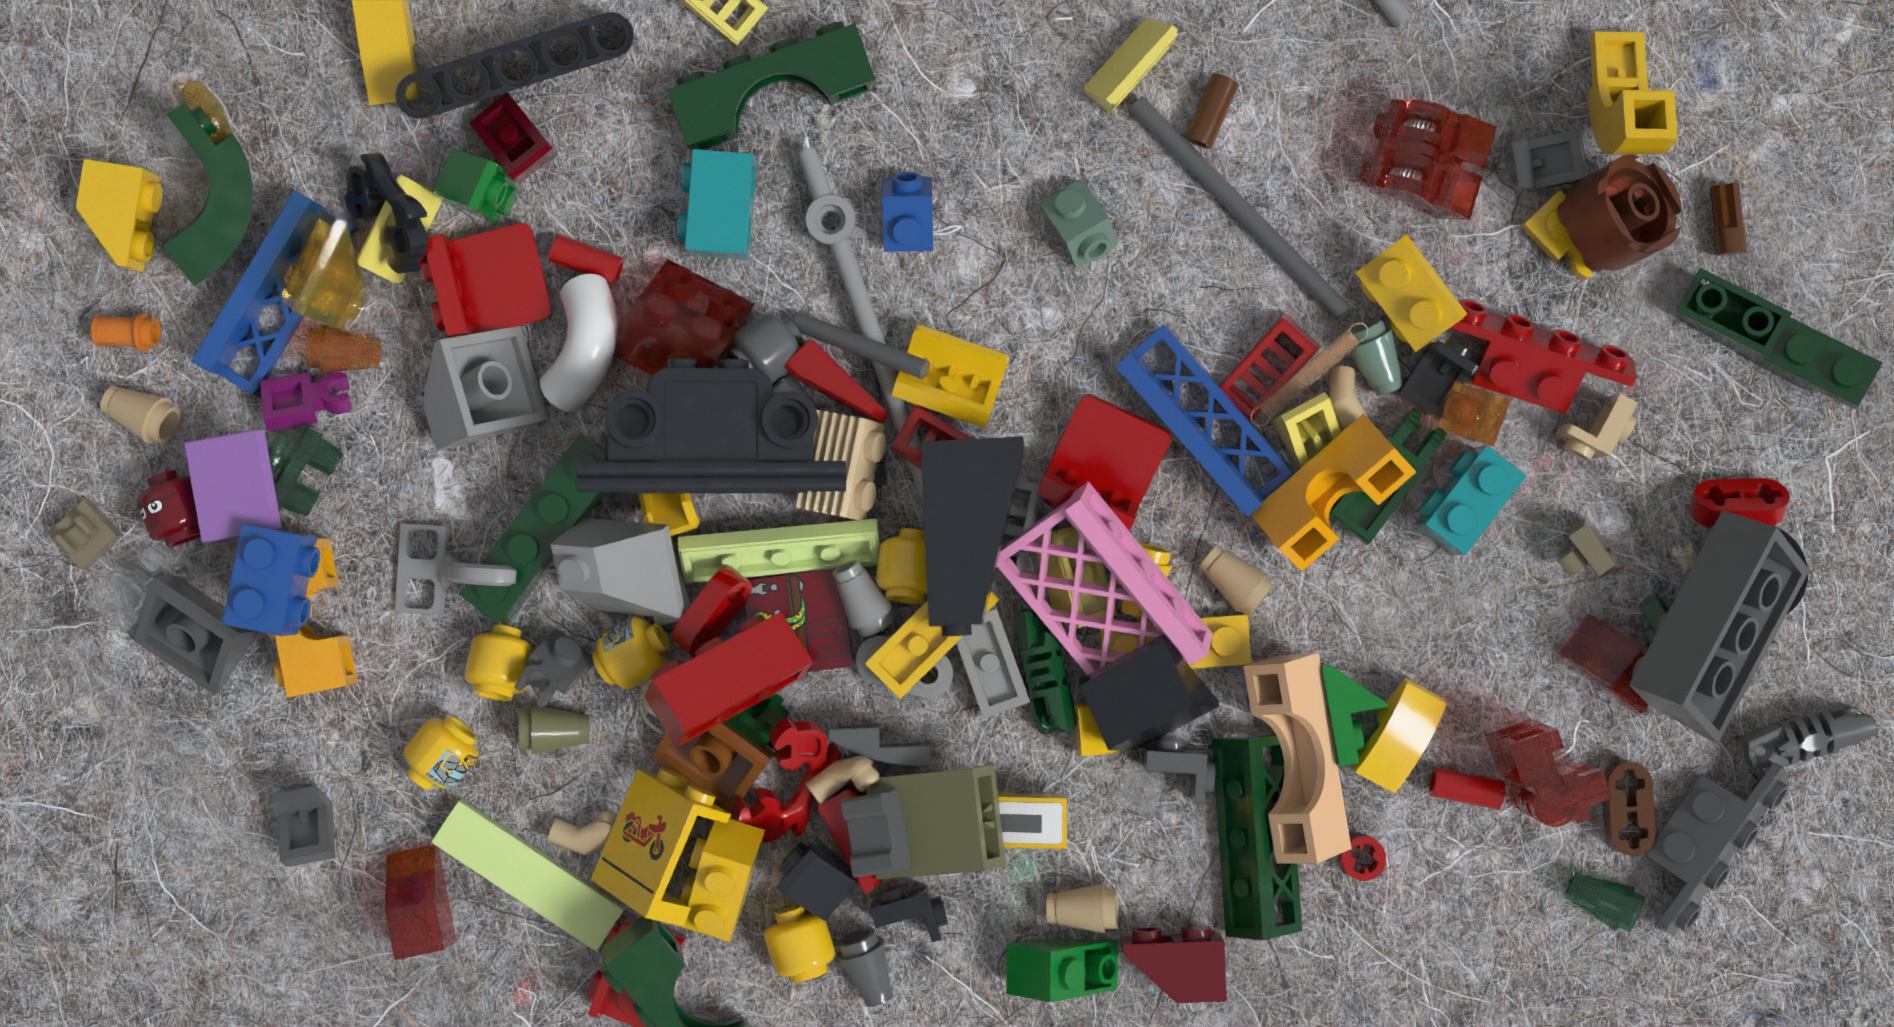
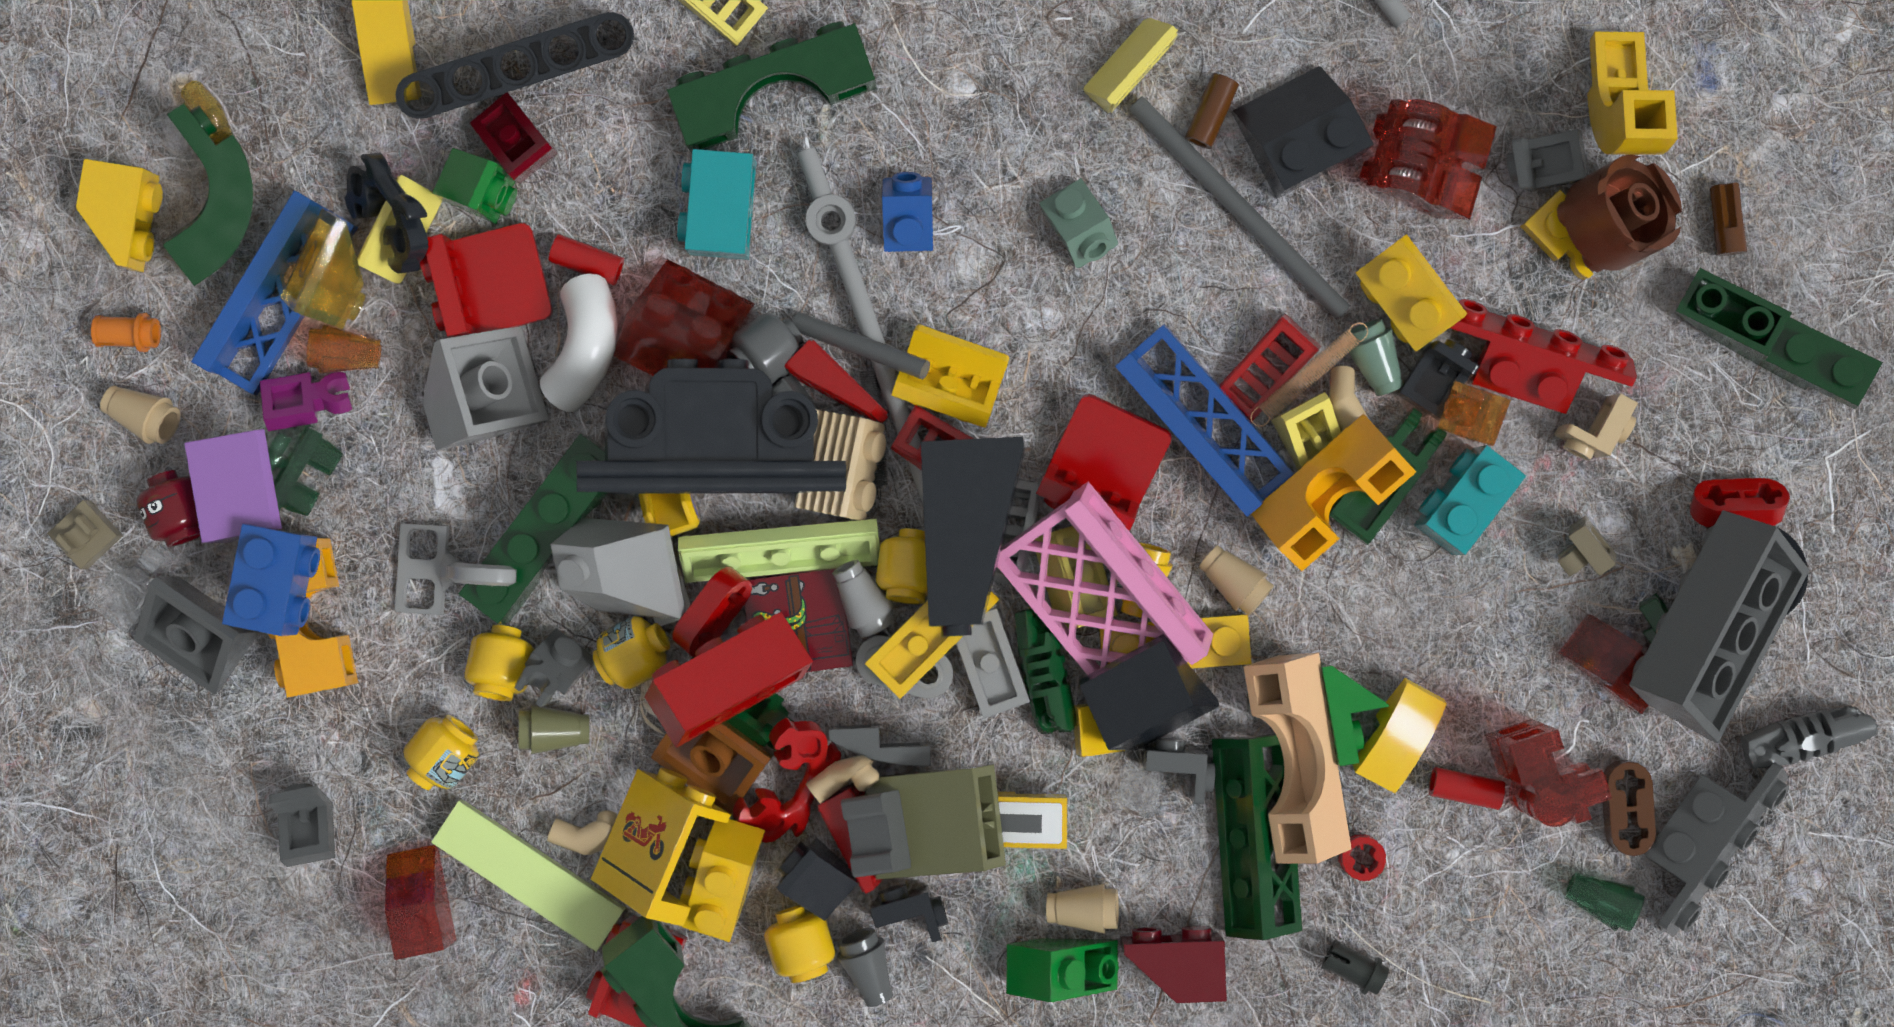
none -> black slope [1231,66,1374,199]
none -> pearl dark grey pin [1321,939,1389,995]

